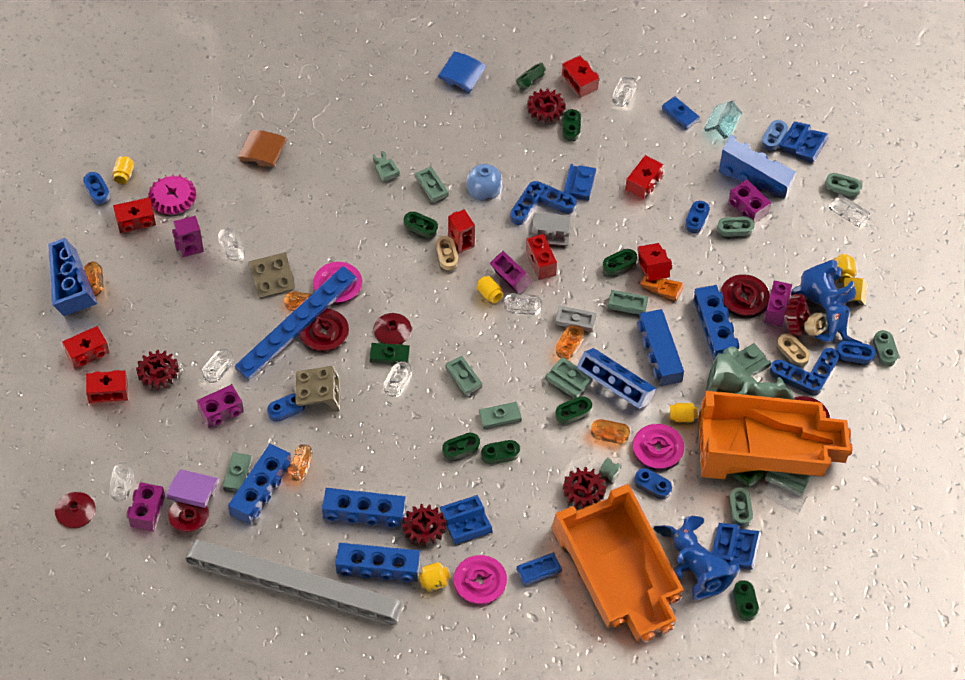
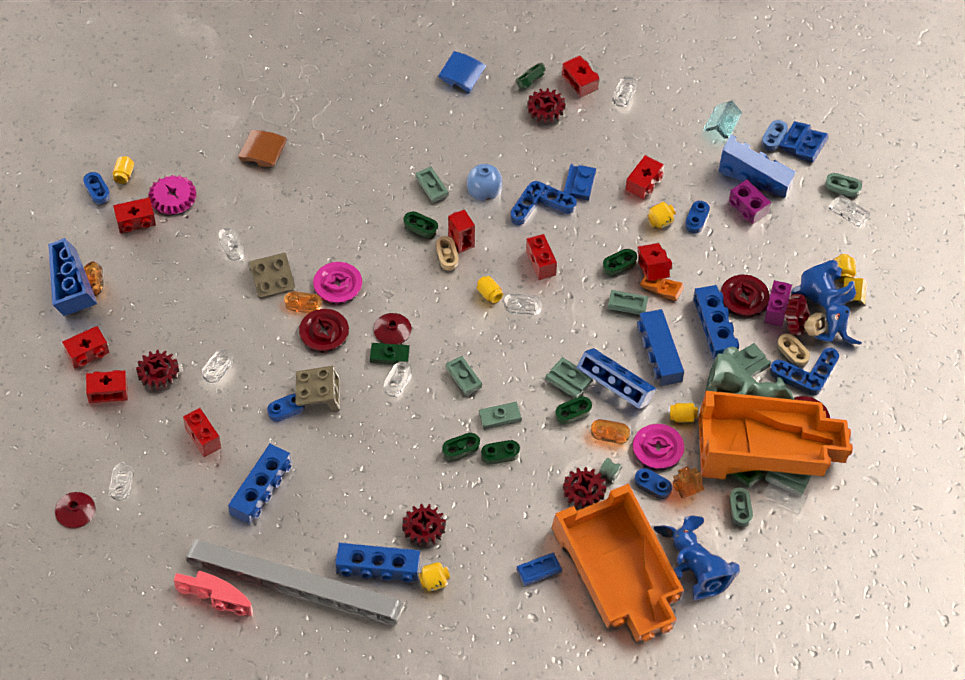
magenta brick [126,482,165,531] -> none
medium lavender slope [166,469,219,508] -> none
dark red dish [168,501,209,532] -> none
magenta brick [172,215,204,258] -> none
magenta brick [196,384,244,428] -> none
sand green plate [223,452,252,492] -> none
blue plate [235,266,357,380] -> none
clear orange plate [288,444,313,481] -> none
blue brick [322,488,406,528] -> none
sand green plate [373,151,400,182] -> none
blue slope [440,495,493,545] -> none
dark pink gear [454,555,507,605] -> none
magenta brick [489,251,533,295] -> none
light grey hinge [532,213,570,246] -> none
light grey plate [555,305,597,332] -> none
clear orange plate [556,325,584,359] -> none
dark green plate [562,109,581,141] -> none
blue plate [662,96,700,129] -> none
blue slope [712,523,761,570] -> none
sand green plate [717,217,755,237] -> none
dark green plate [733,580,759,621] -> none
blue plate [837,341,876,364] -> none
sand green plate [873,330,899,366] -> none
none -> coral slope [174,571,253,616]
none -> red brick [183,408,221,457]
none -> yellow head [647,202,676,229]
none -> clear orange brick [673,466,705,498]

